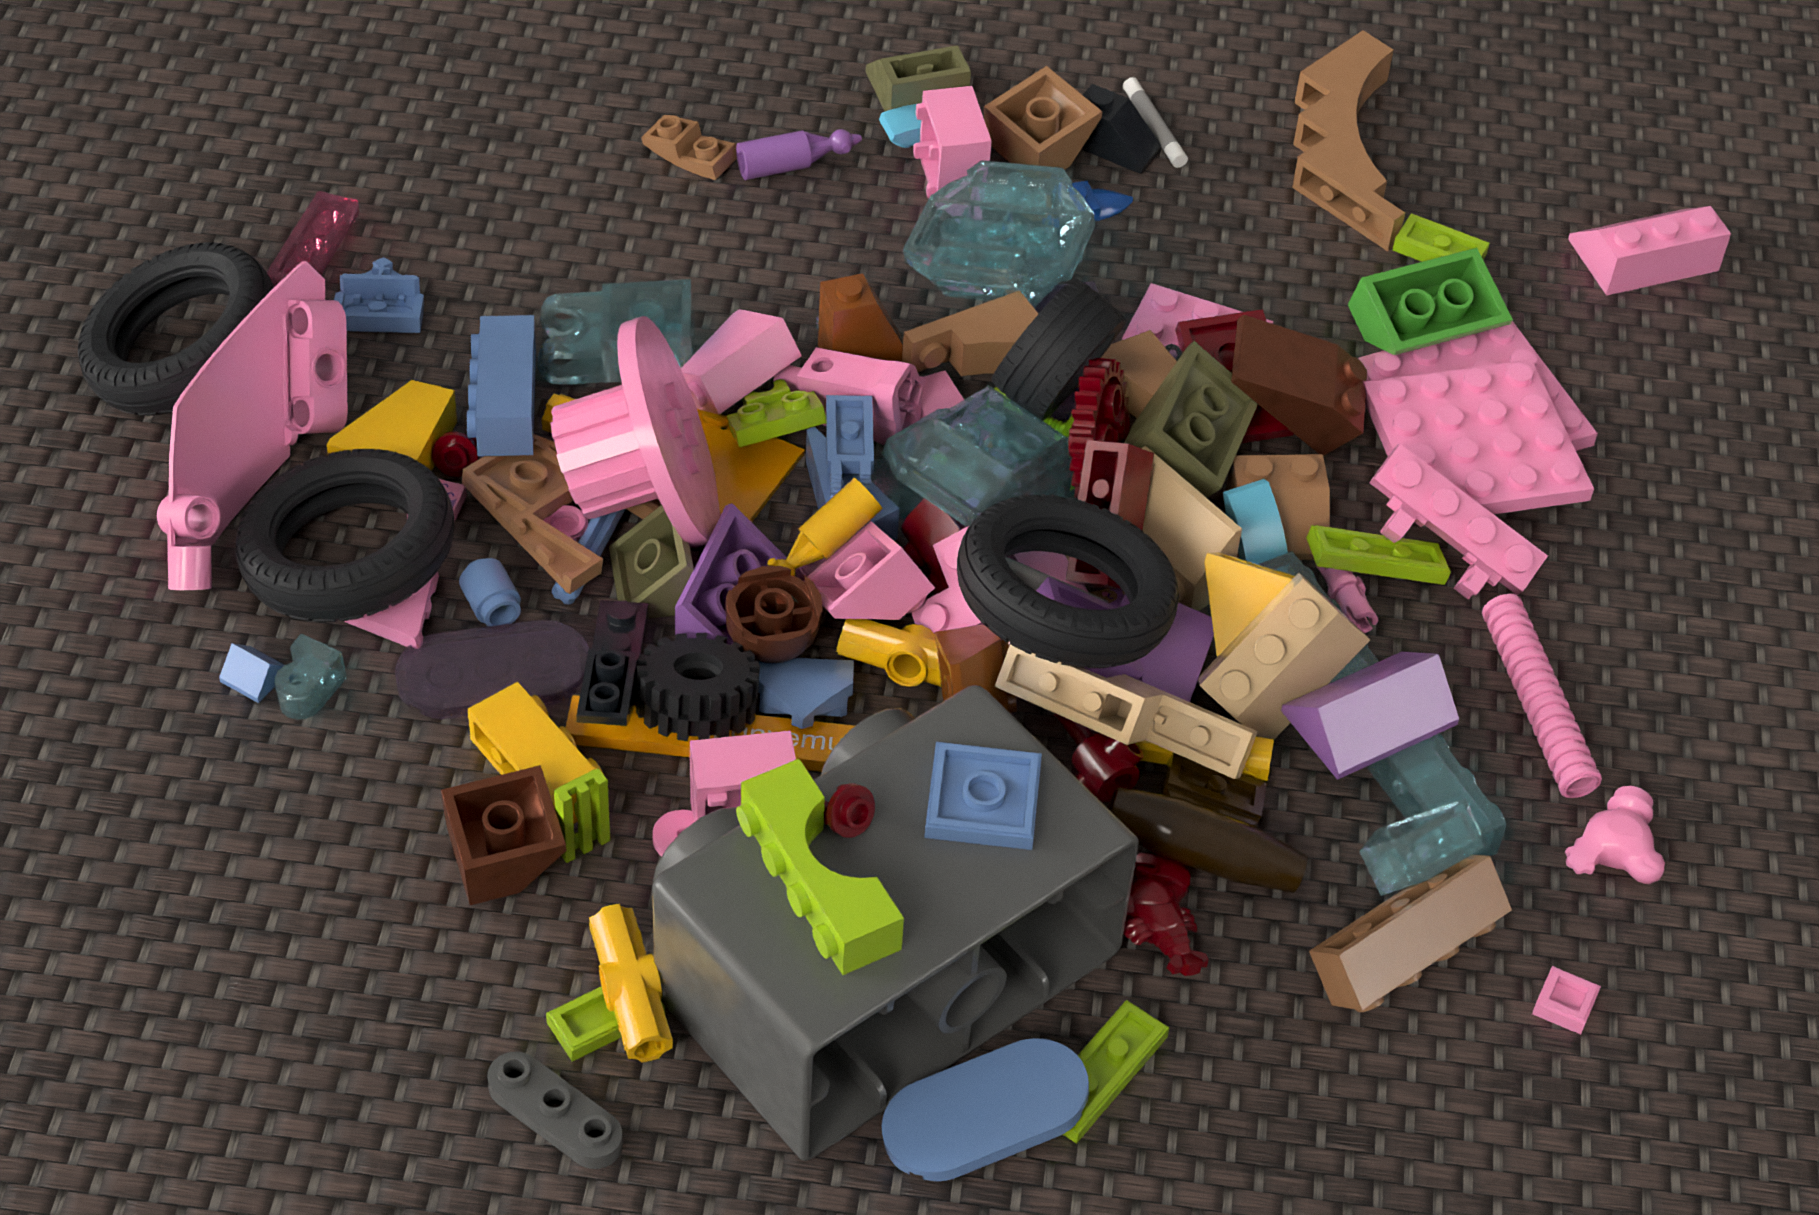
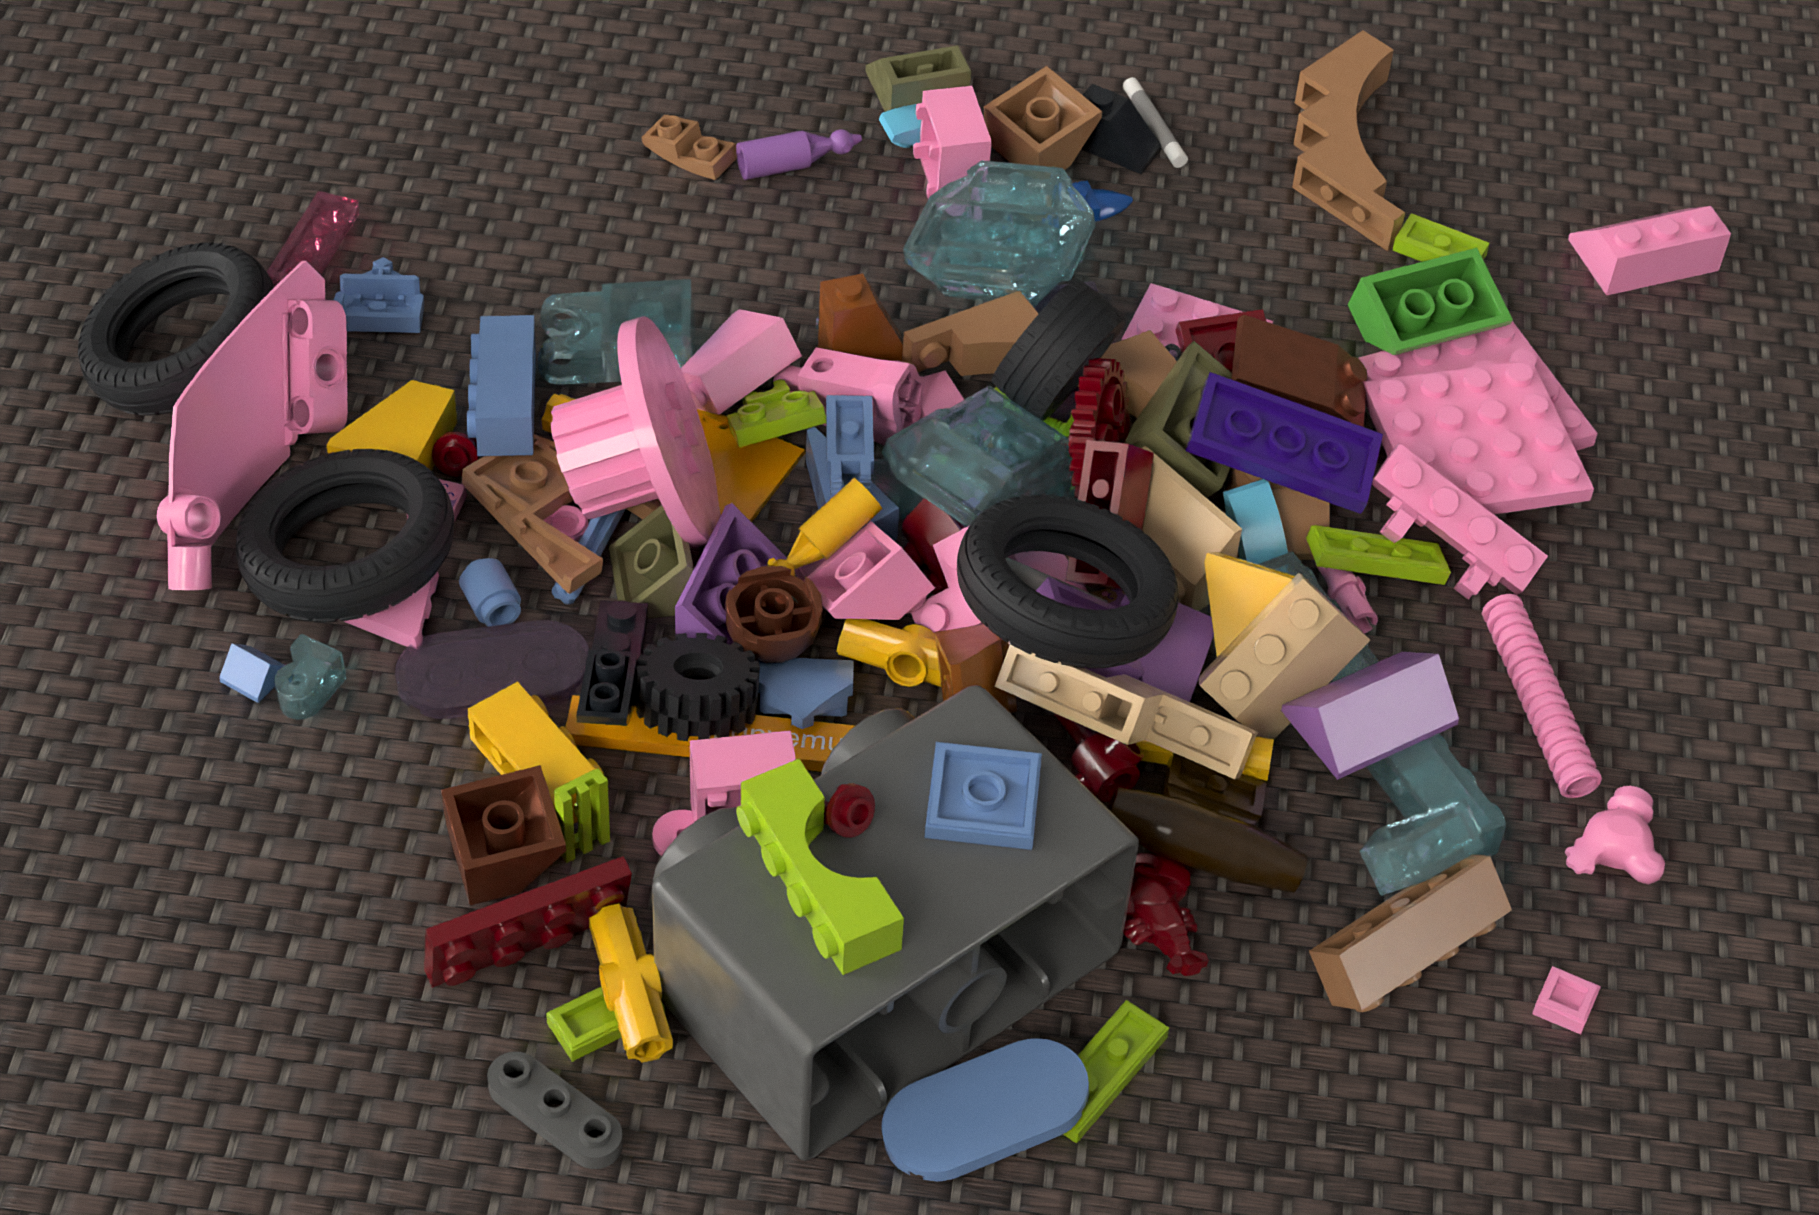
none -> dark red plate [424,856,632,988]
none -> dark purple plate [1186,372,1383,514]

